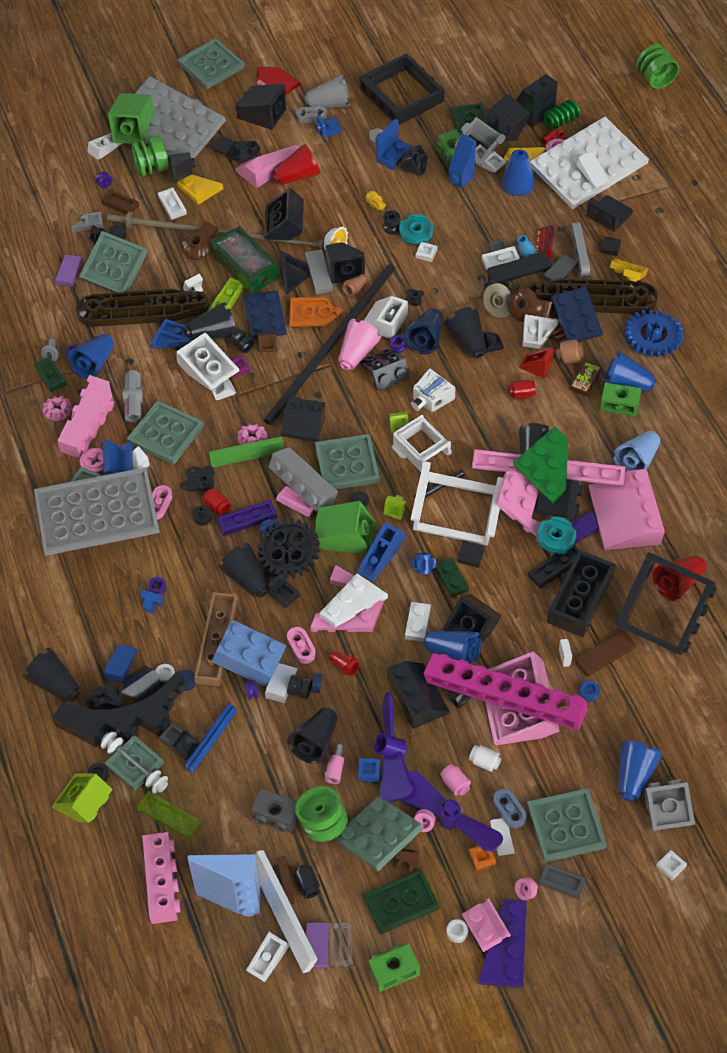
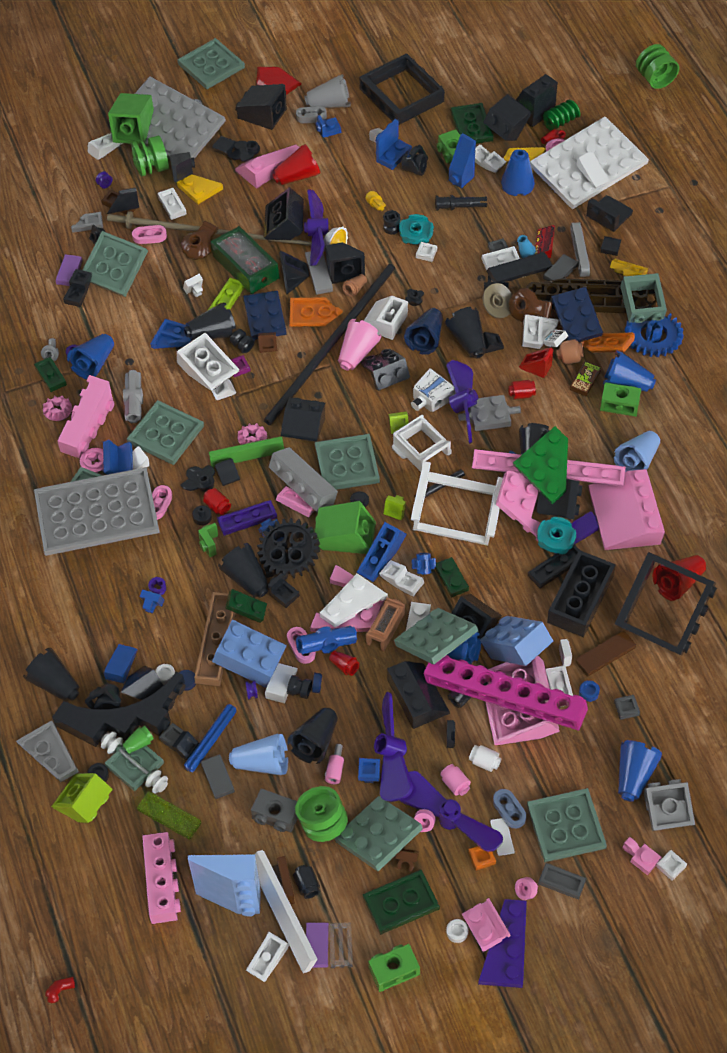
dark brown beam [76,289,209,327] -> none
black tile [109,225,127,239] -> none
dark purple bush [390,335,406,353] -> none
light grey piece [454,117,506,165] -> none
black piece [458,541,485,568] -> none
none -> light grey wing [16,721,79,782]
none -> red arm [45,977,75,1003]
none -> black slope [63,269,92,307]
none -> black slope [107,187,140,214]
none -> bright green cone [122,725,154,754]
none -> bright pink plate [132,225,167,244]
none -> bright green bracket [198,523,218,557]
none -> dark grey tile [201,755,235,799]
none -> black slope [215,459,240,486]
none -> dark green plate [225,589,267,623]
none -> light blue cone [229,734,288,775]
none -> blue piece [296,626,357,654]
none -> dark purple piece [304,190,329,266]
none -> nougat window [366,597,405,651]
none -> white slope [379,560,424,596]
none -> sand green plate [394,608,478,665]
none -> black pin [435,195,487,211]
none -> dark purple piece [447,360,479,444]
none -> black tile [447,720,455,748]
none -> light grey plate [458,395,521,431]
none -> medium blue brick [480,616,553,666]
none -> white tile [543,330,568,347]
none -> white plate [545,666,573,707]
none -> orange tile [579,332,635,353]
none -> dark grey tile [614,695,640,720]
none -> sand green window [621,273,667,323]
none -> bright pink plate [622,837,661,875]

